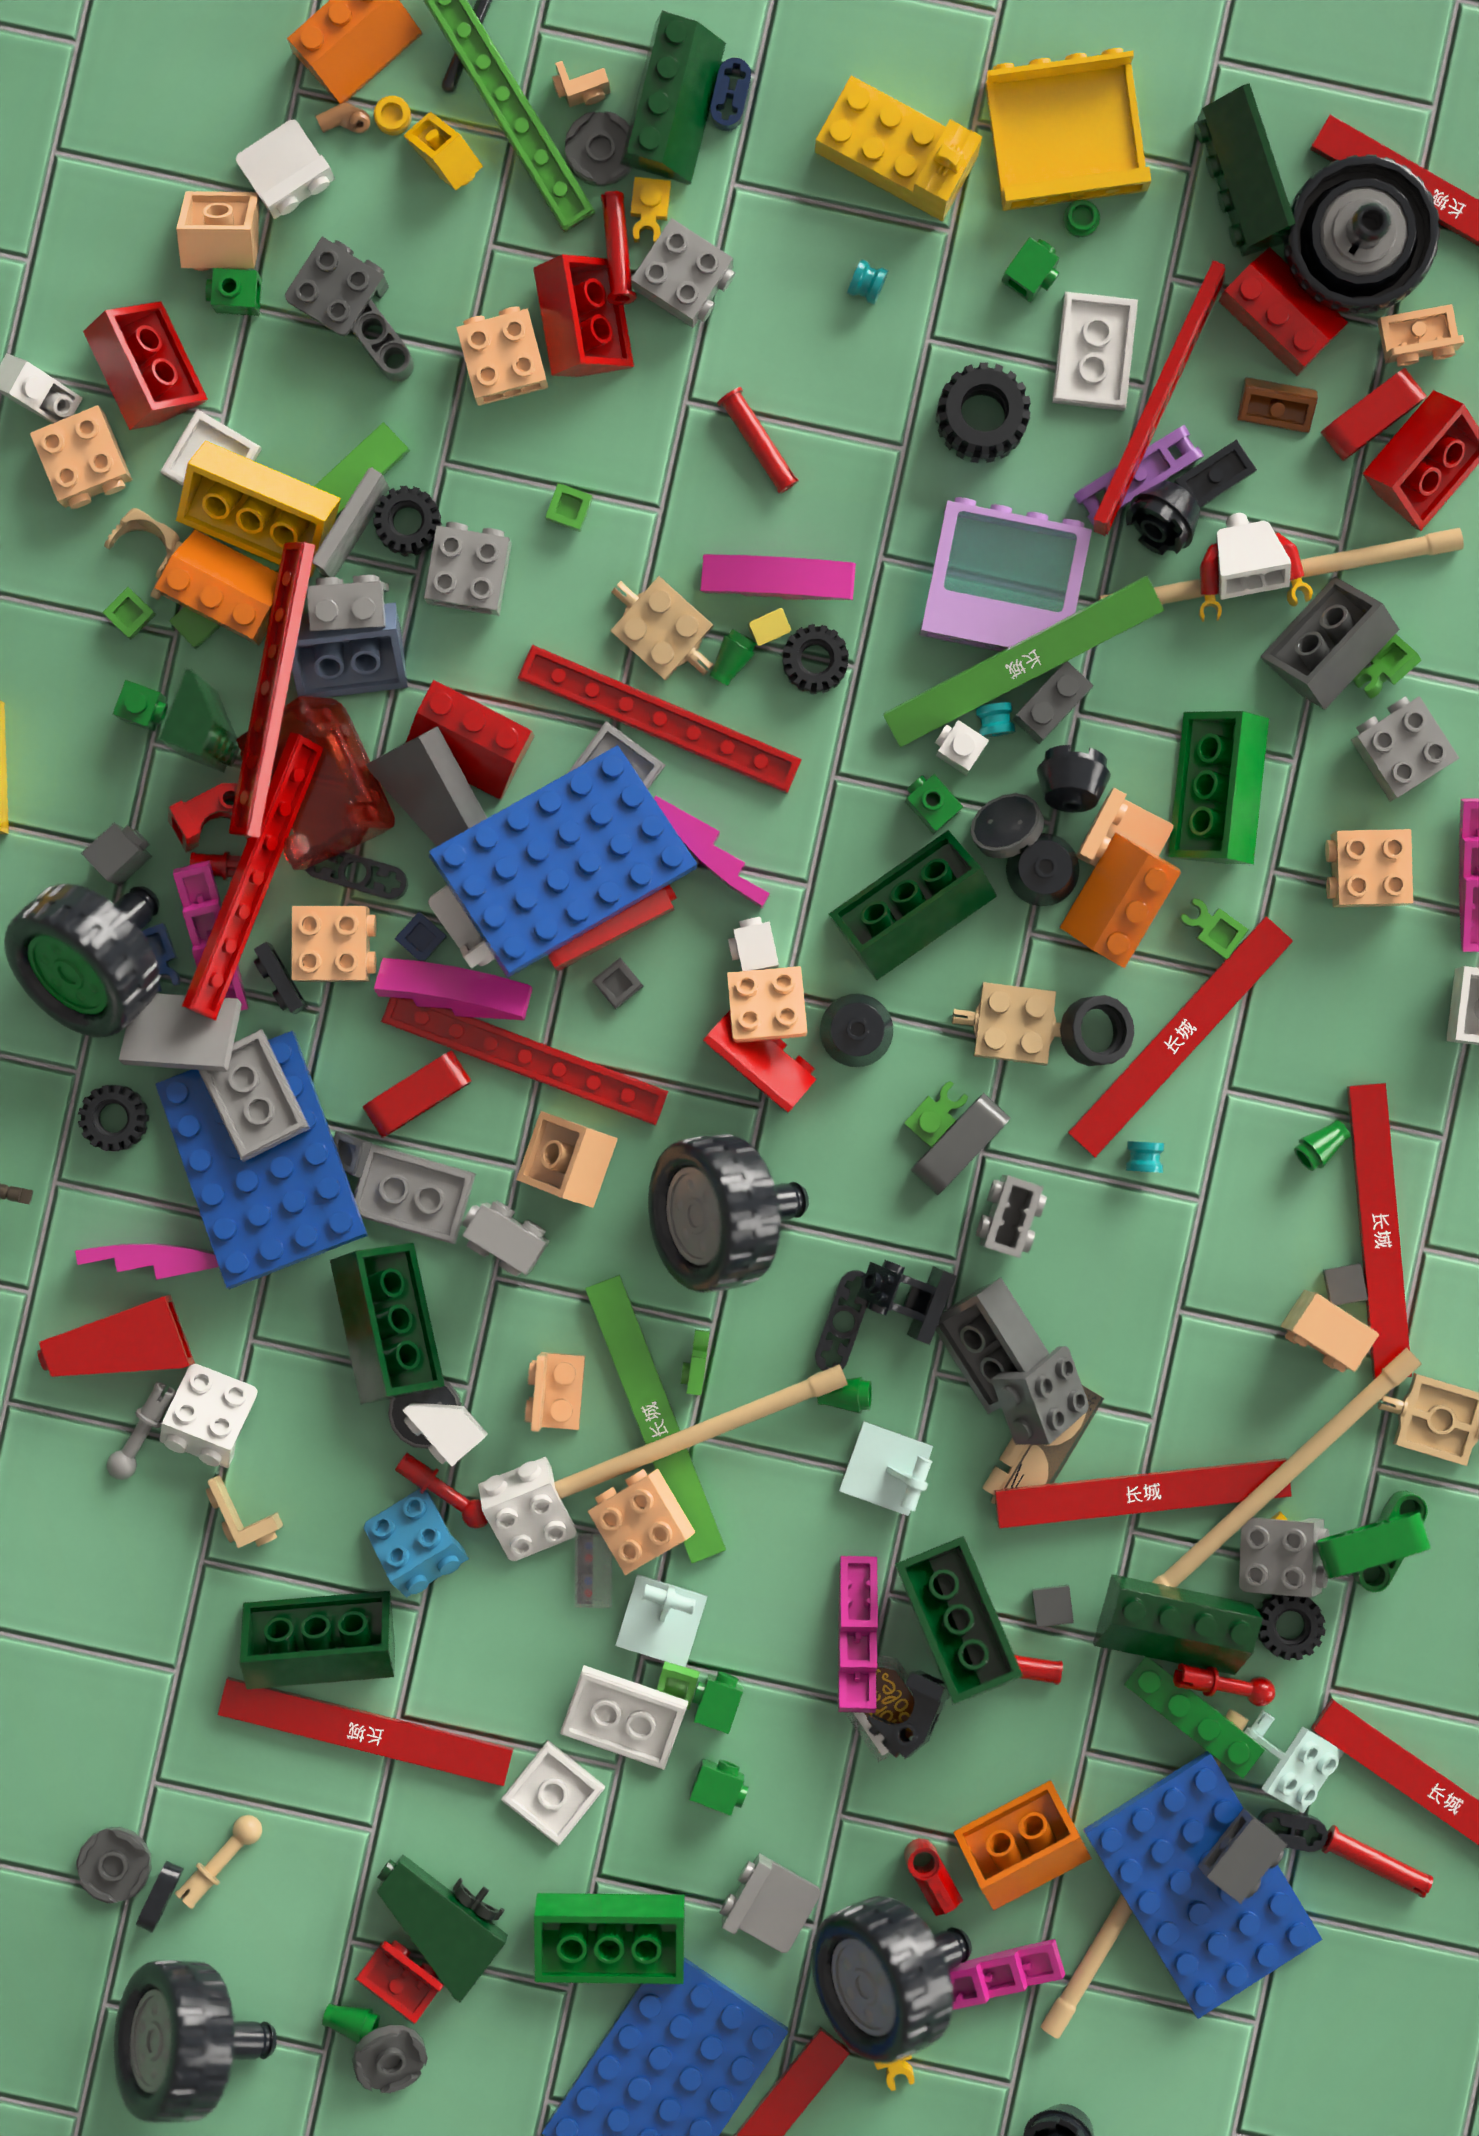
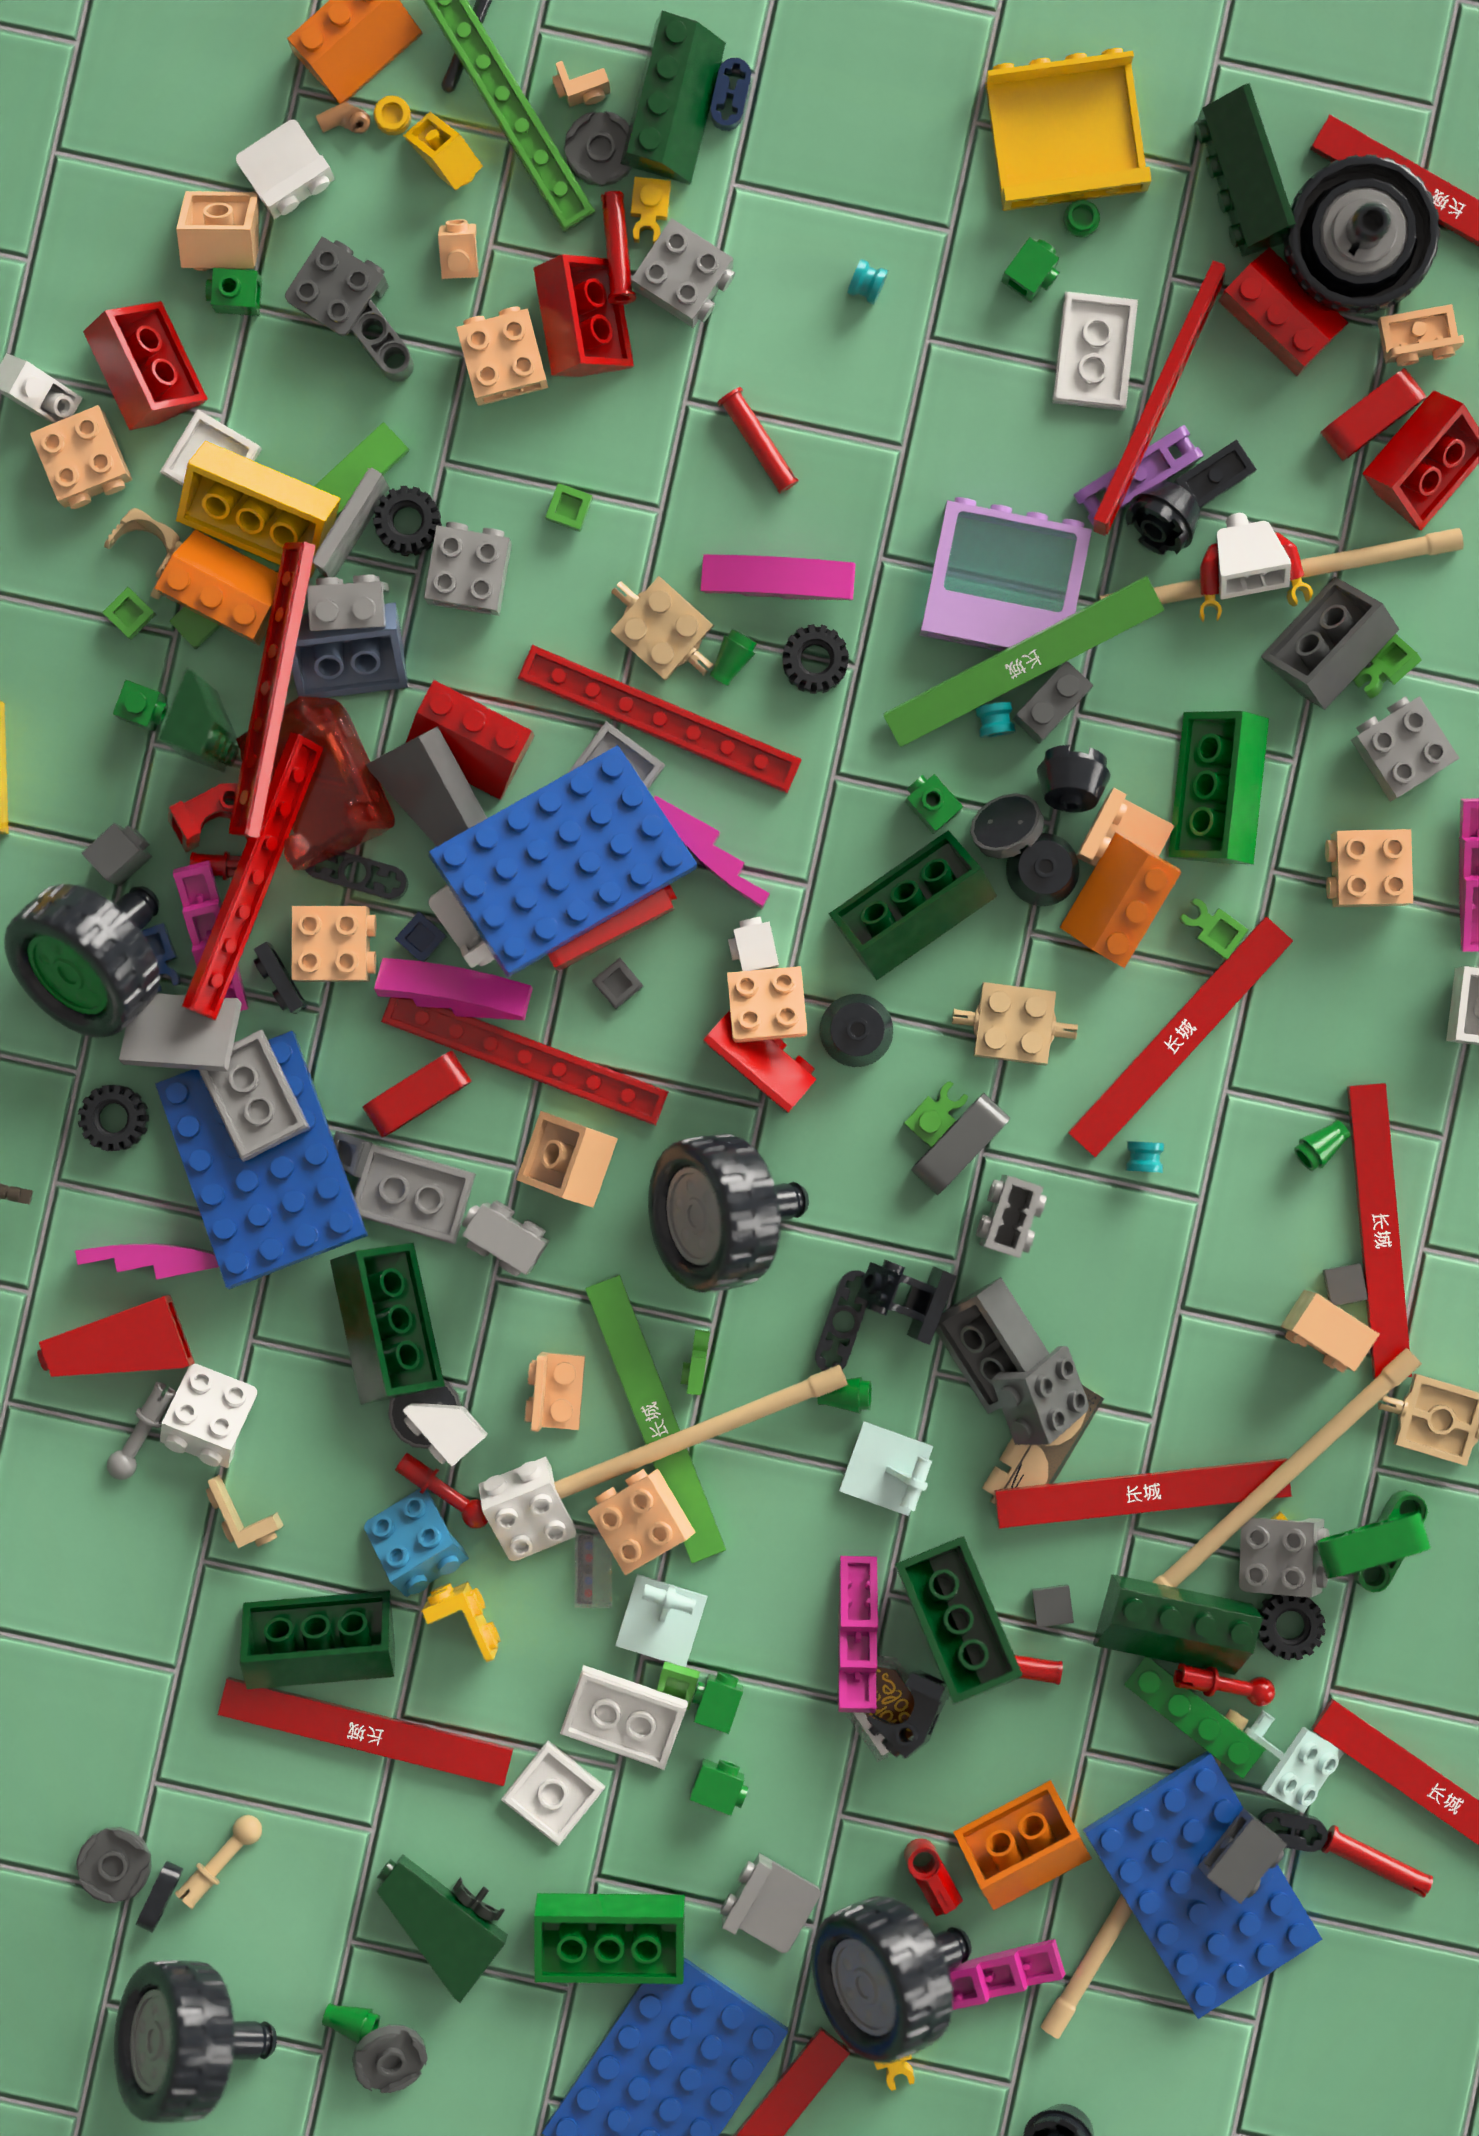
red bracket [354,1940,444,2024] -> none
light yellow slope [748,608,792,646] -> none
yellow hinge [815,75,983,222] -> none
white brick [935,720,989,776] -> none
black tyre [936,362,1031,463] -> none
black tyre [1060,995,1135,1066] -> none
dark orange slope [1237,377,1318,433] -> none
none -> yellow bracket [422,1582,501,1662]
none -> light nougat bracket [438,219,479,279]

